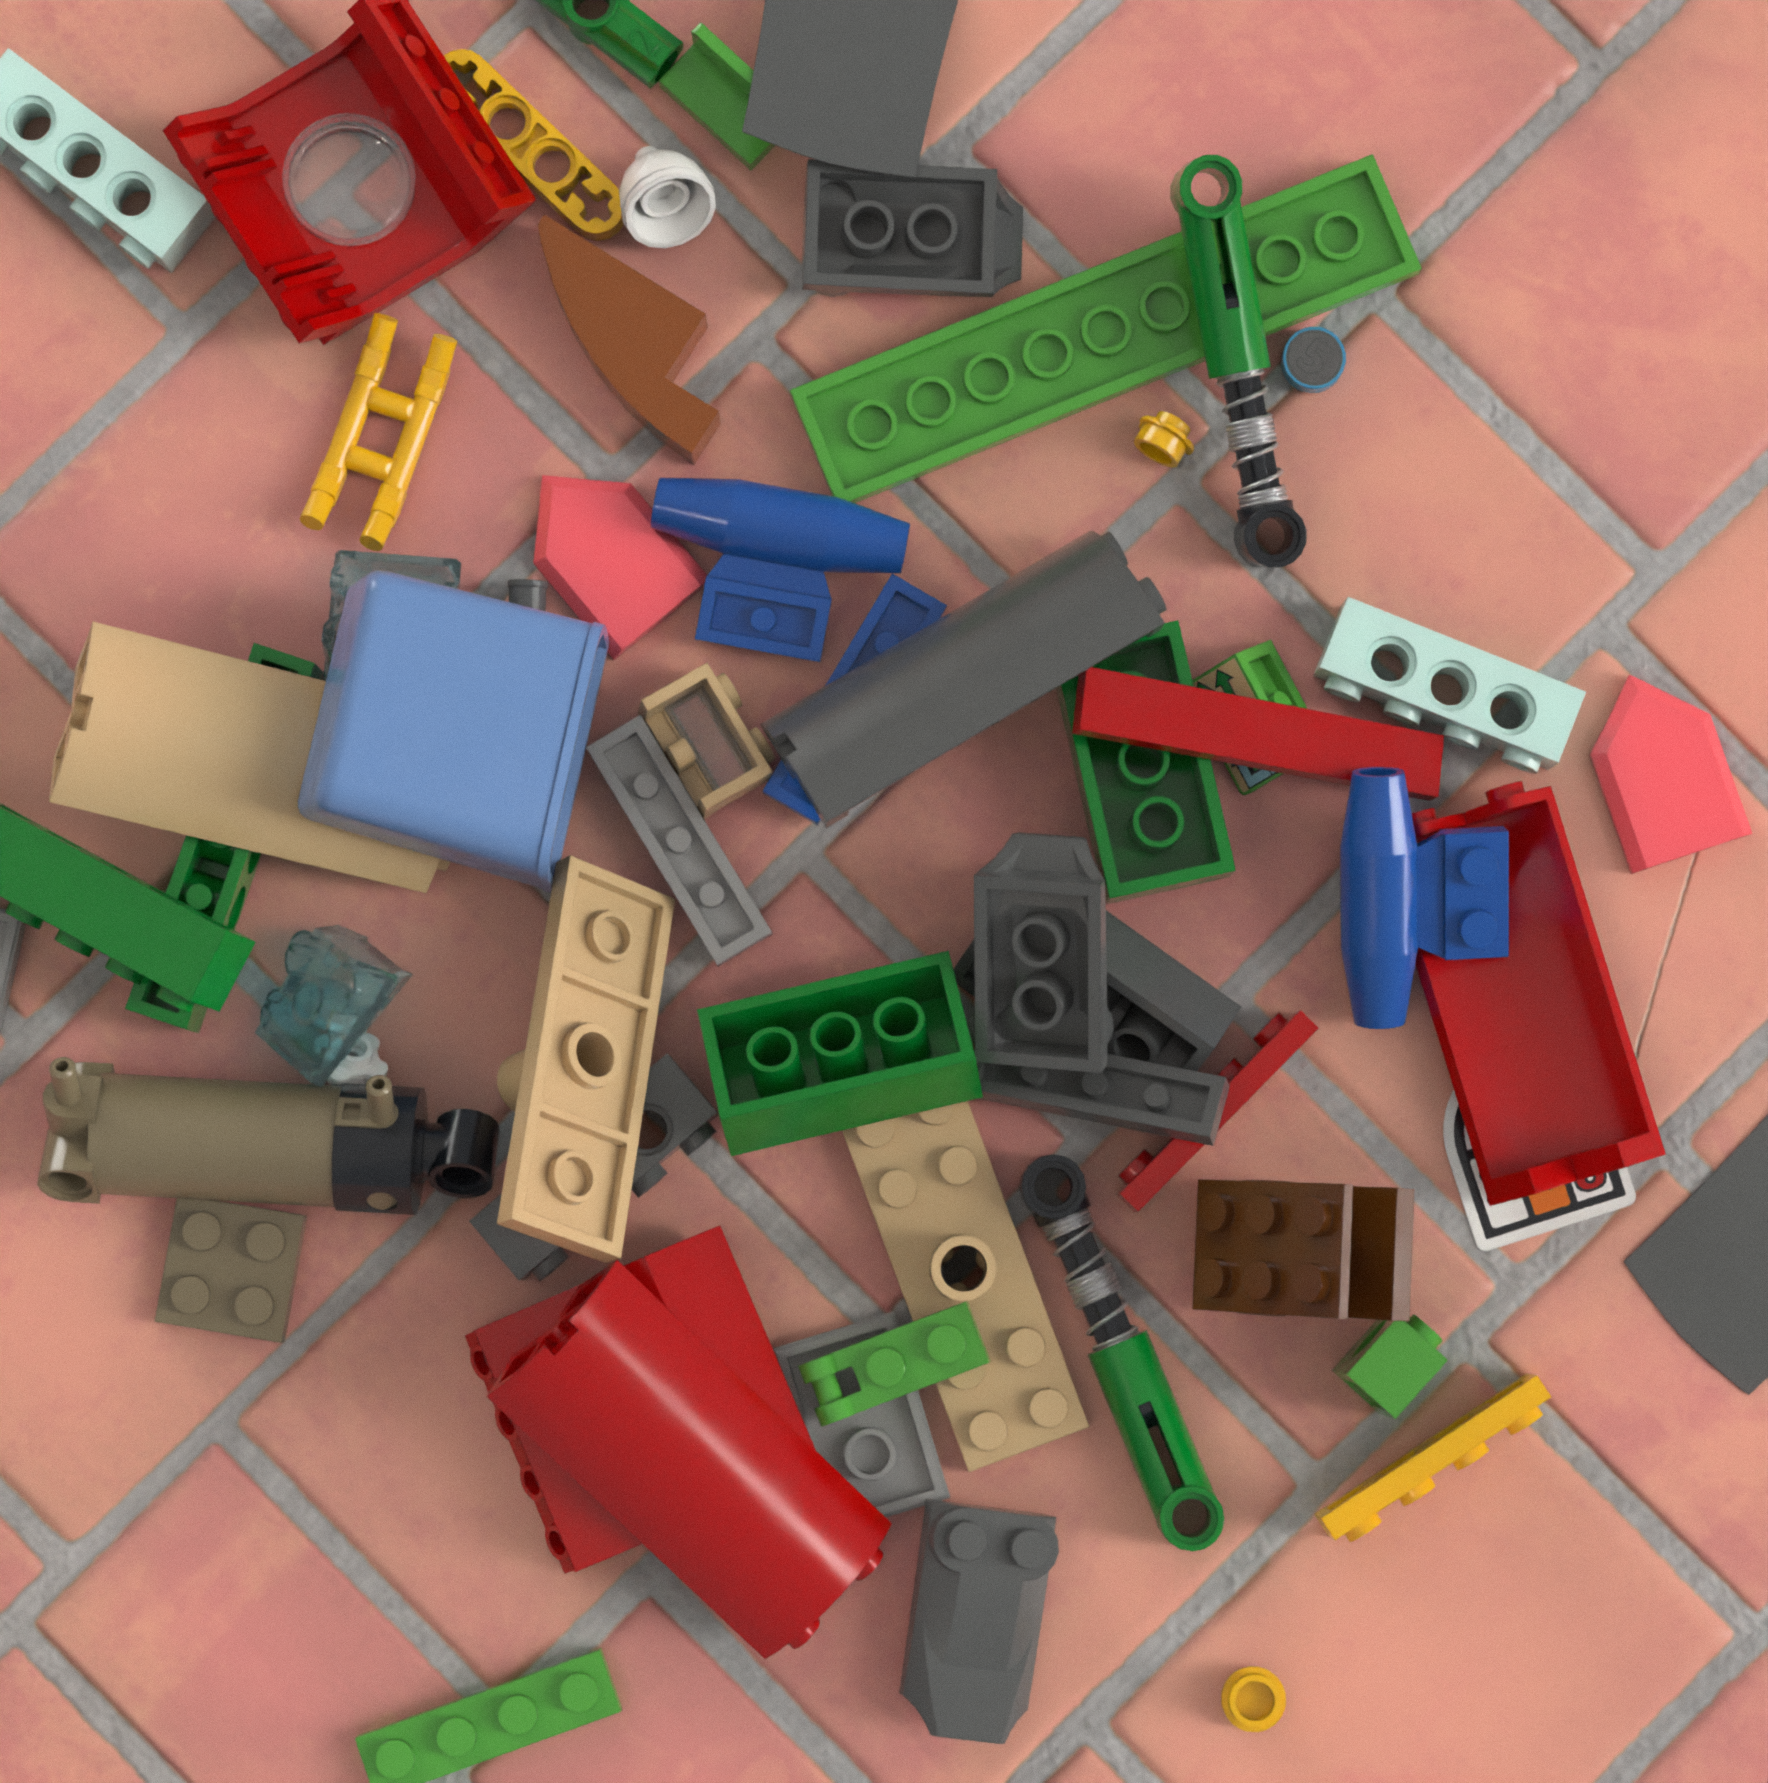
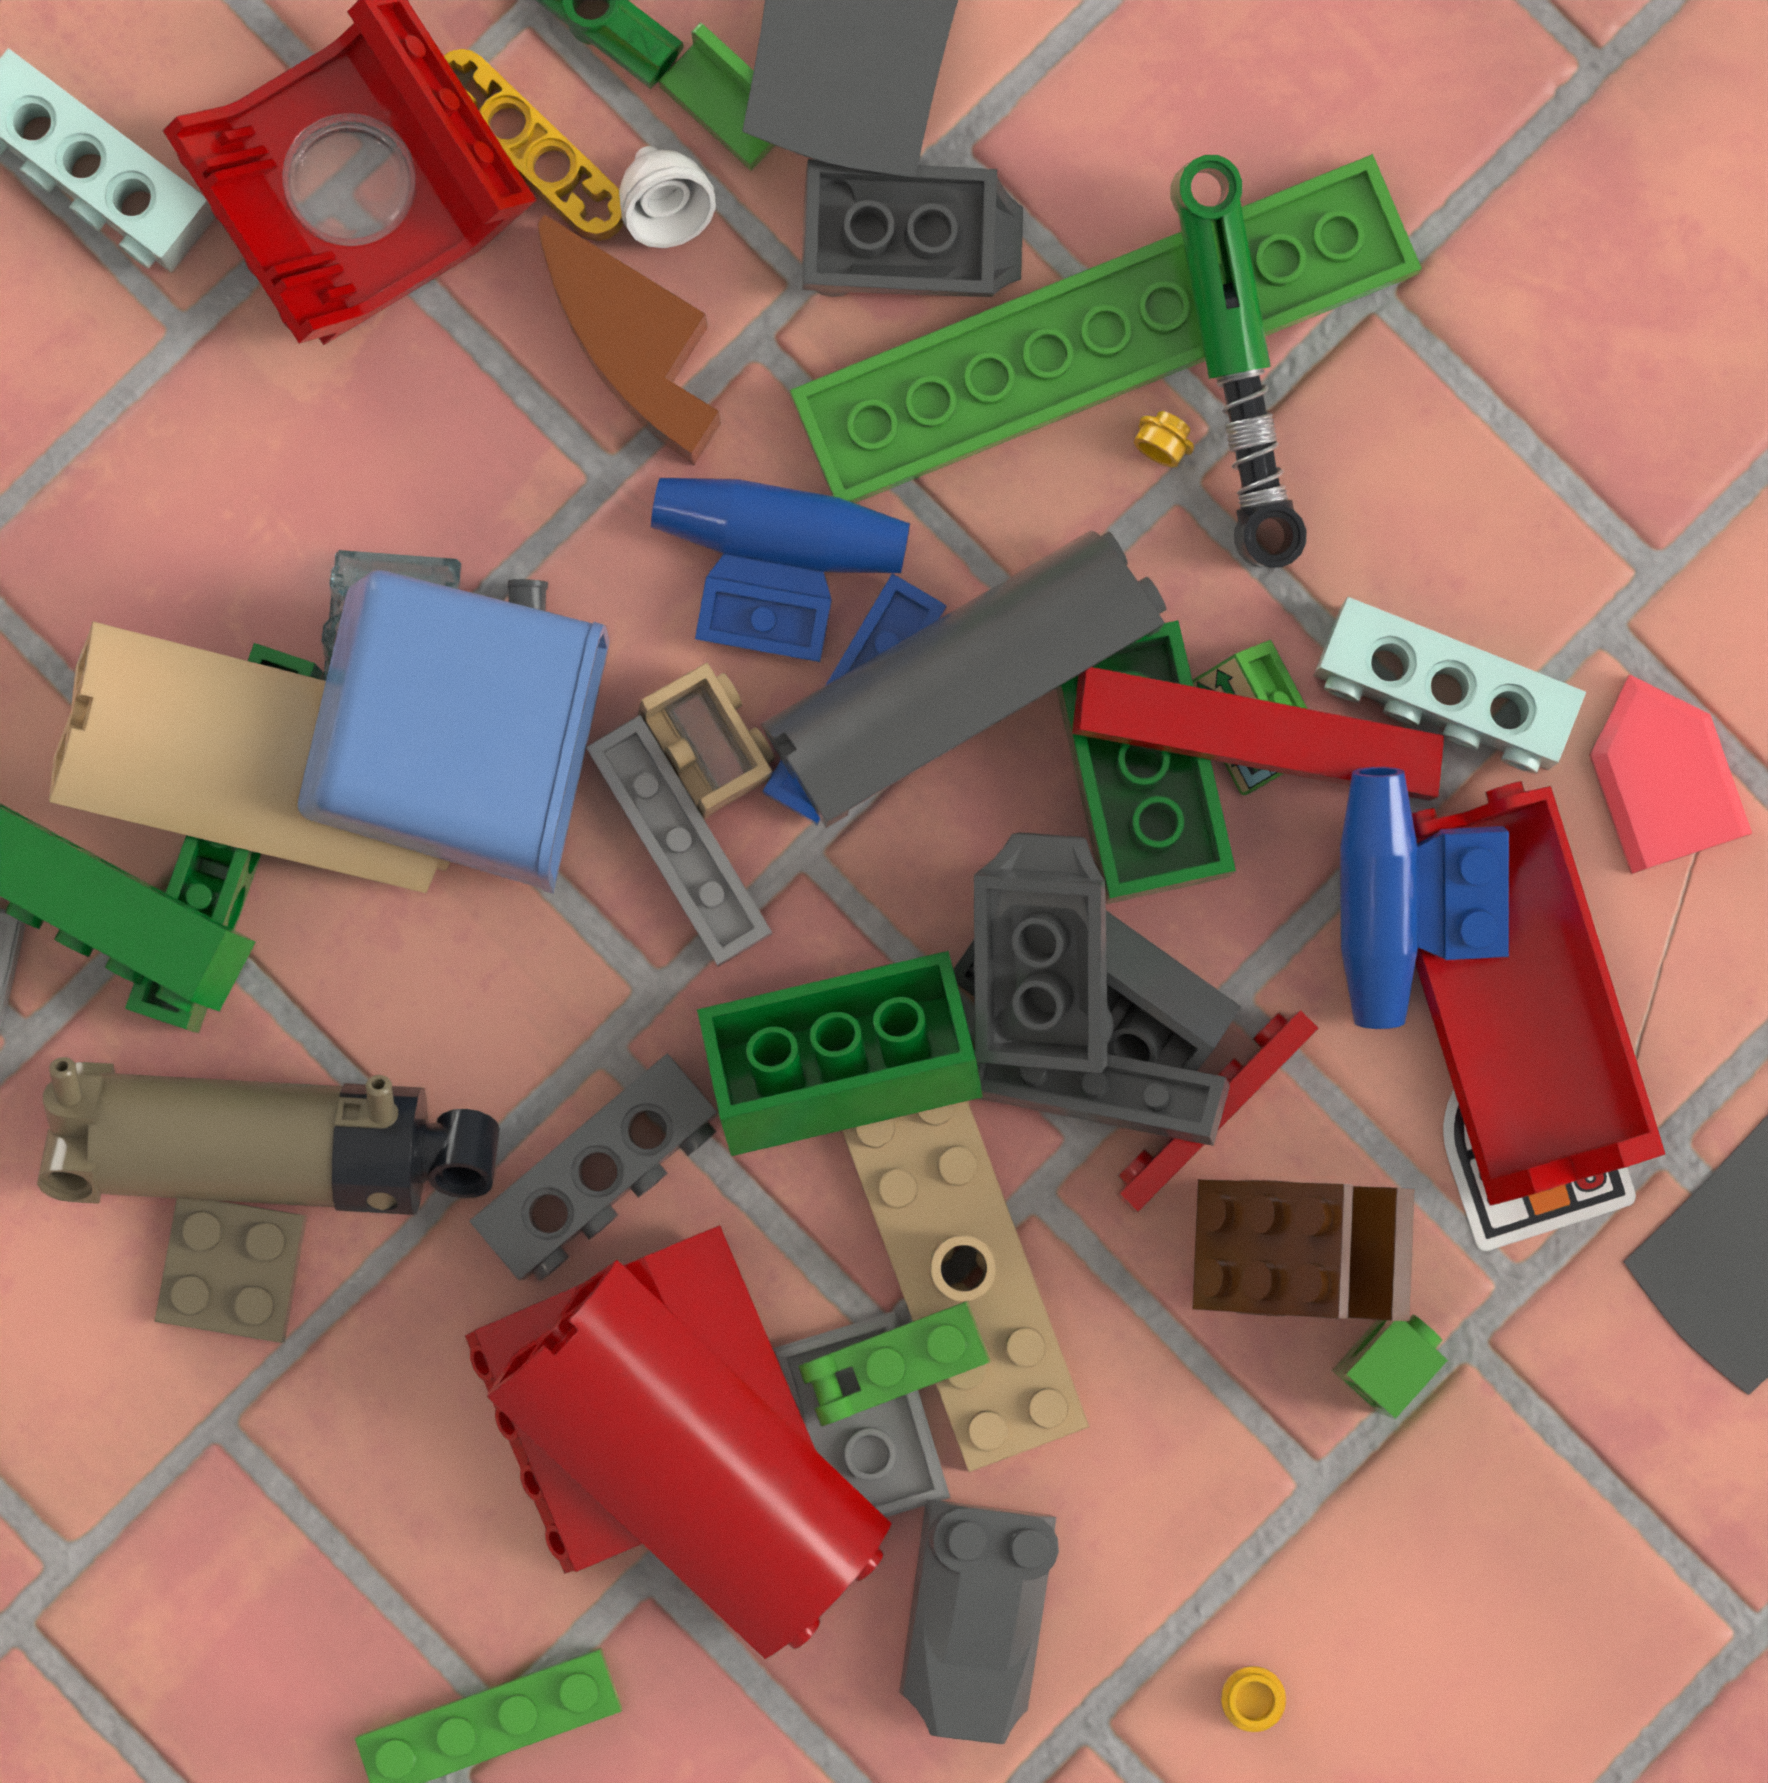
clear light blue slope [255,925,413,1087] -> none
yellow piece [299,313,458,551] -> none
white plate [317,1033,388,1086] -> none
tan plate [497,855,675,1263] -> none
coral tile [533,475,707,660] -> none
piece [1019,1154,1225,1552] -> none
tile [1281,327,1346,393] -> none
yellow plate [1314,1373,1551,1542] -> none

